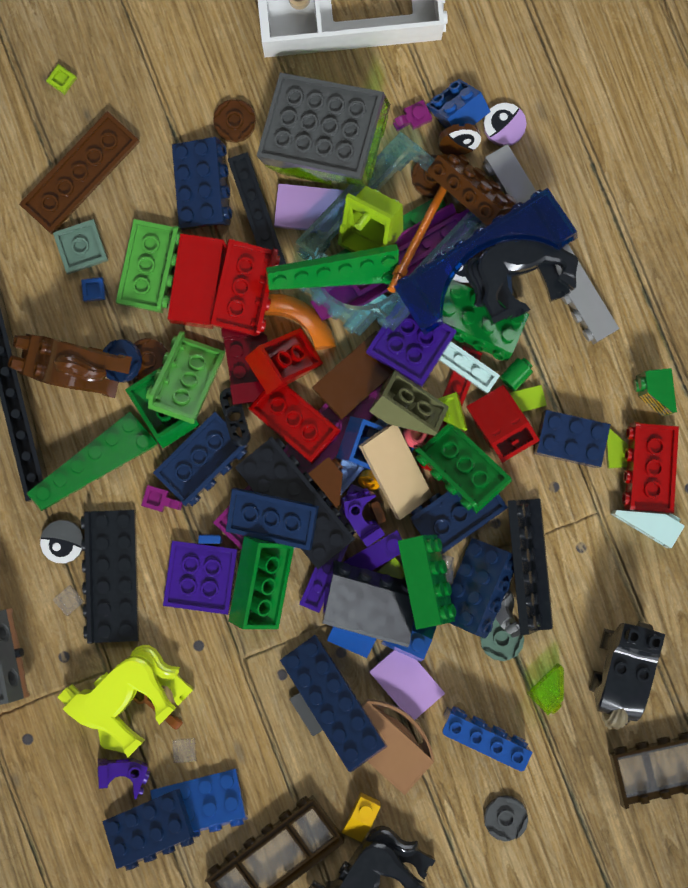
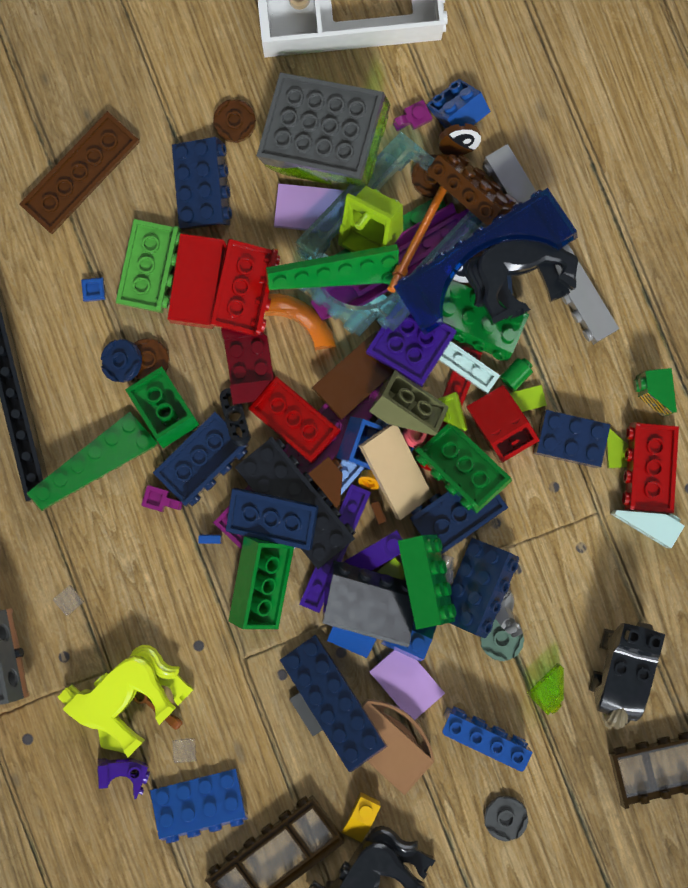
reddish brown piece [8,334,132,398] -> none
tile [40,520,84,563] -> none
lime tile [46,64,77,95] -> none
sand green tile [53,219,109,274] -> none
black bracket [81,510,139,644] -> none
dark blue bracket [102,789,200,871] -> none
bright green bracket [146,330,225,424] -> none
dark purple plate [163,541,238,615] -> none
black plate [228,152,286,265] -> none
red slope [245,328,323,395] -> none
dark purple tile [341,488,385,547] -> none
tile [484,103,527,146] -> none
black bracket [508,498,553,635] -> none

